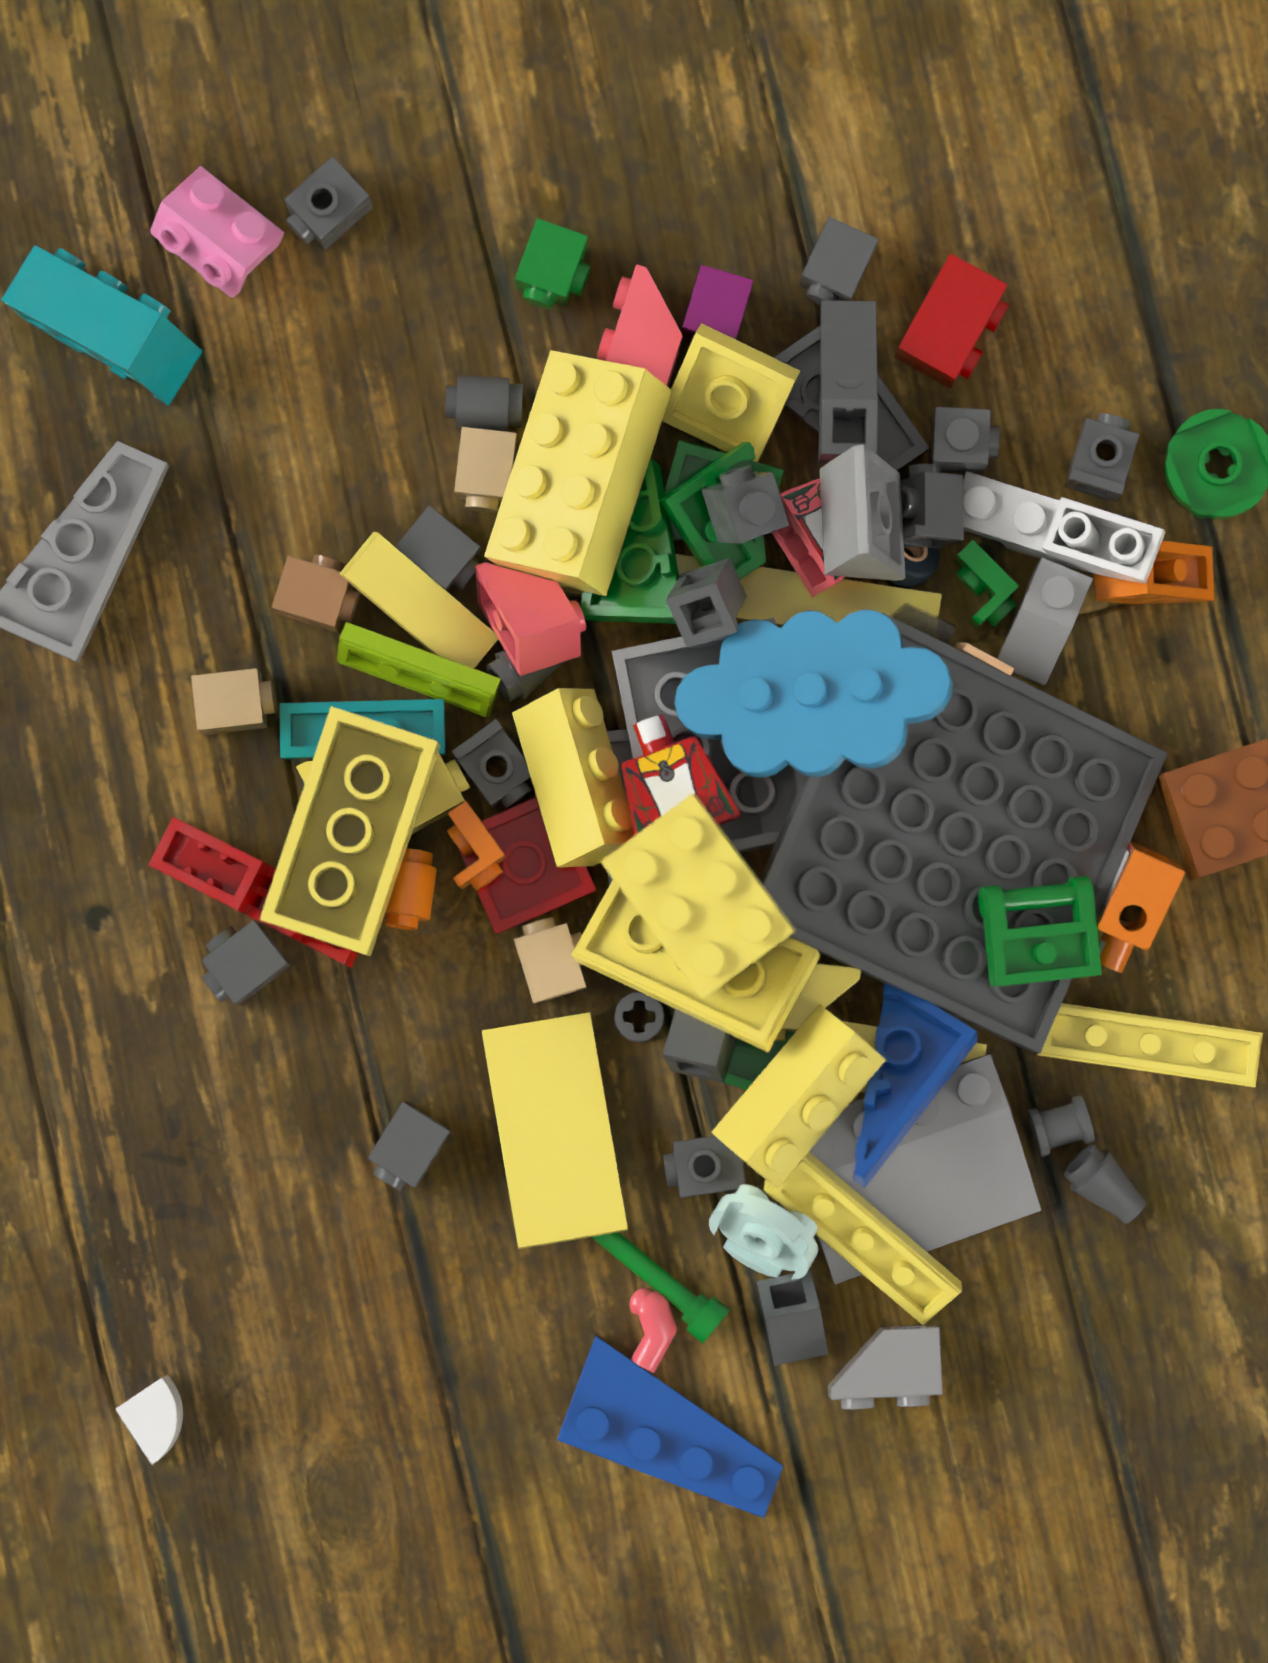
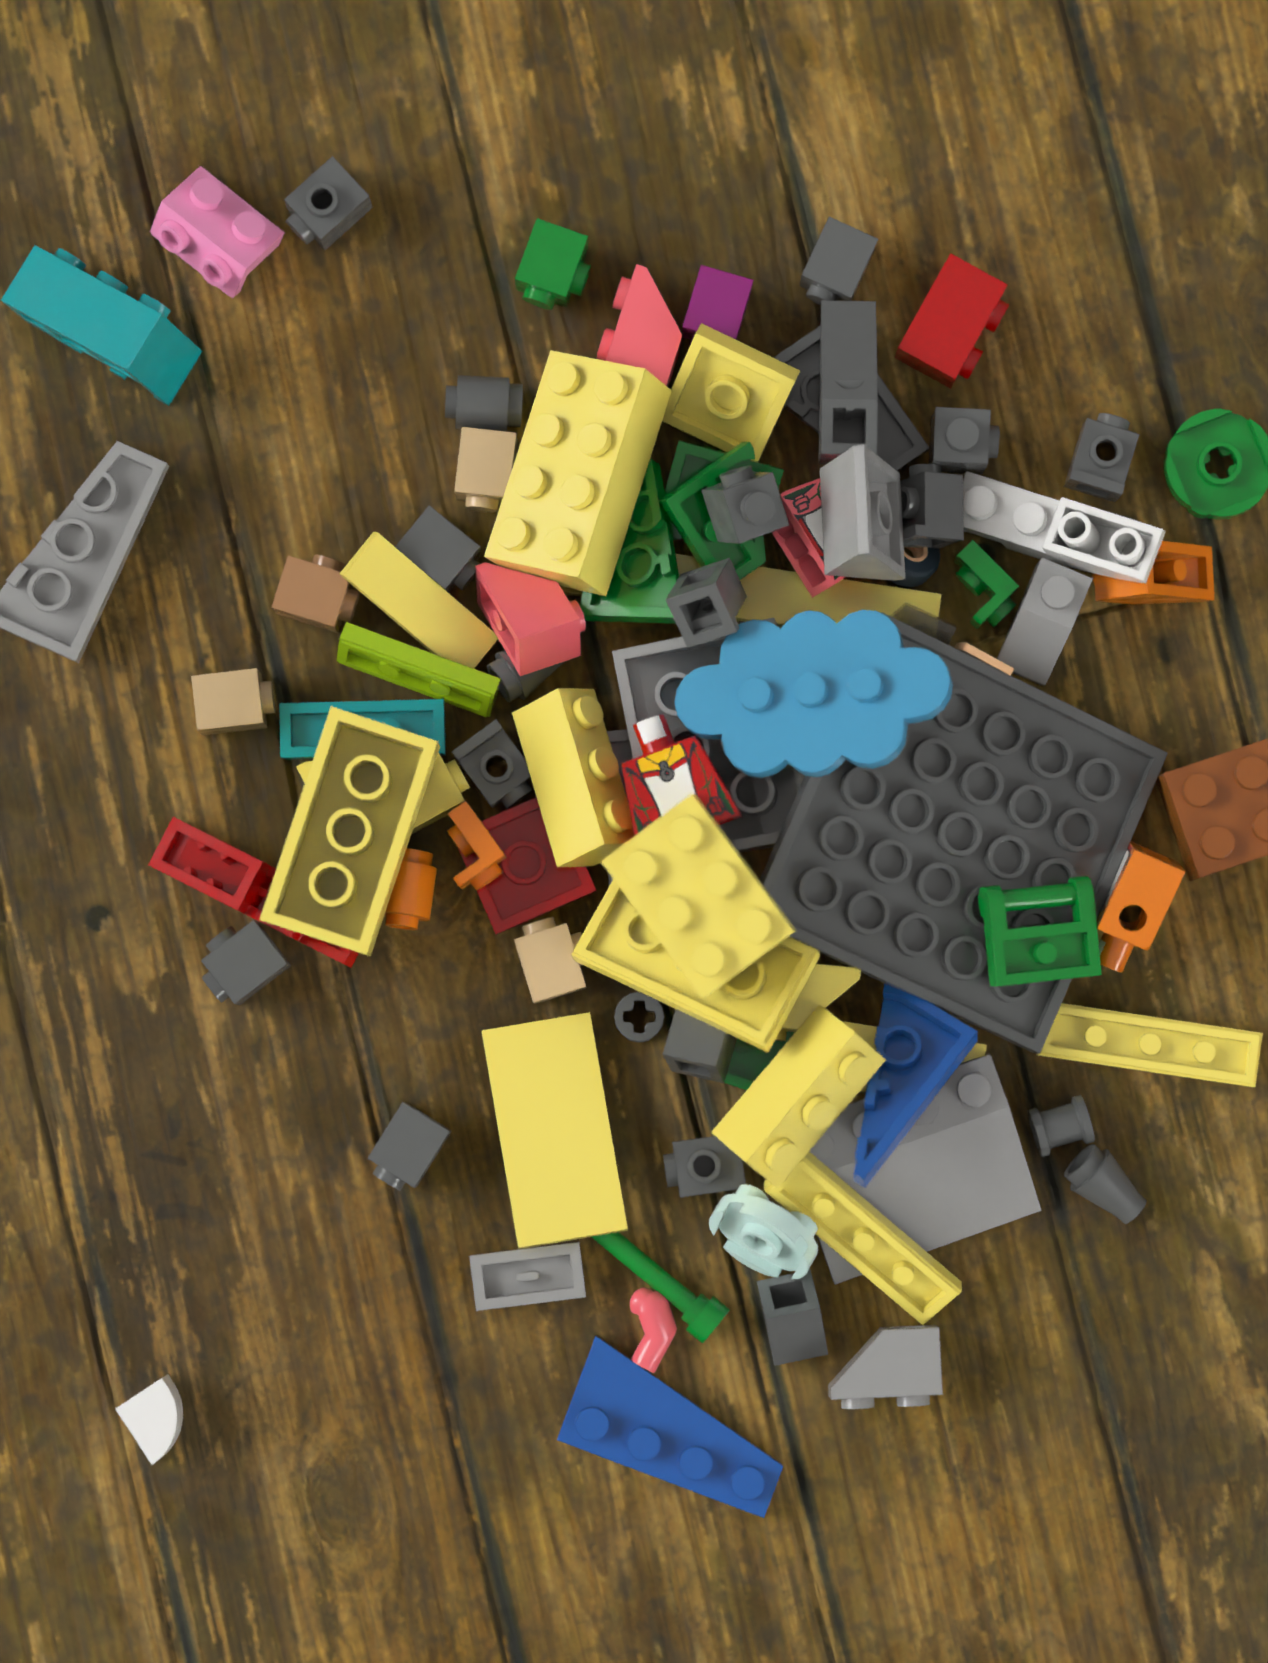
none -> light grey plate [469,1241,586,1311]

